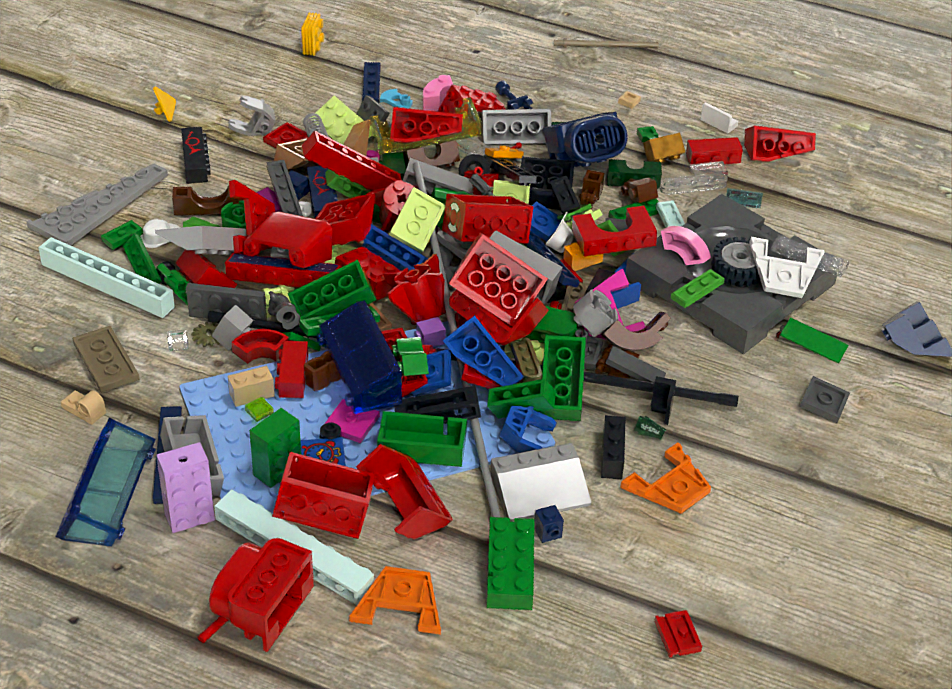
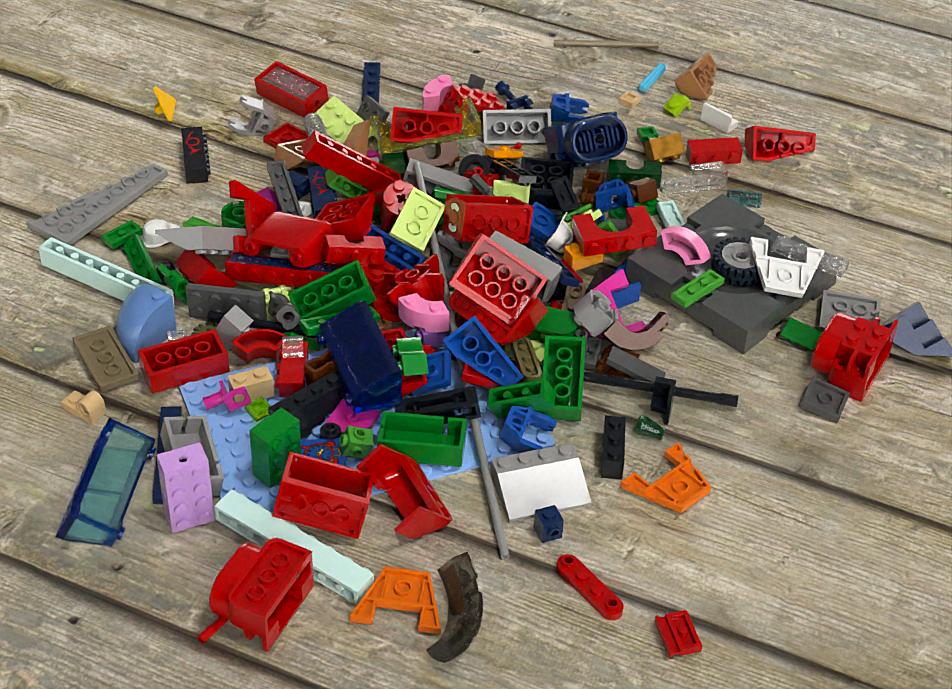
reddish brown arch [172,185,246,216] -> none
yellow brick [301,12,324,56] -> none
medium azure piece [380,89,413,108] -> none
green piece [487,517,535,610] -> none
none -> medium blue brick [116,284,177,364]
none -> red brick [138,329,230,394]
none -> dark pink bracket [203,380,252,411]
none -> red brick [254,61,329,118]
none -> black wedge [268,371,348,439]
none -> clear brick [282,336,303,358]
none -> red arch [323,235,386,265]
none -> bright green brick [339,426,374,459]
none -> red tile [369,295,402,322]
none -> bright pink brick [398,293,449,333]
none -> clear smoke brick [426,552,483,663]
none -> dark grey bracket [459,74,485,91]
none -> blue piece [549,93,589,122]
none -> red plate [557,554,624,620]
none -> blue piece [595,179,635,222]
none -> medium azure axle [638,62,667,92]
none -> lime bracket [663,93,691,118]
none -> medium nougat wedge [674,52,717,100]
none -> red brick [811,312,899,402]
none -> light grey plate [818,290,881,332]

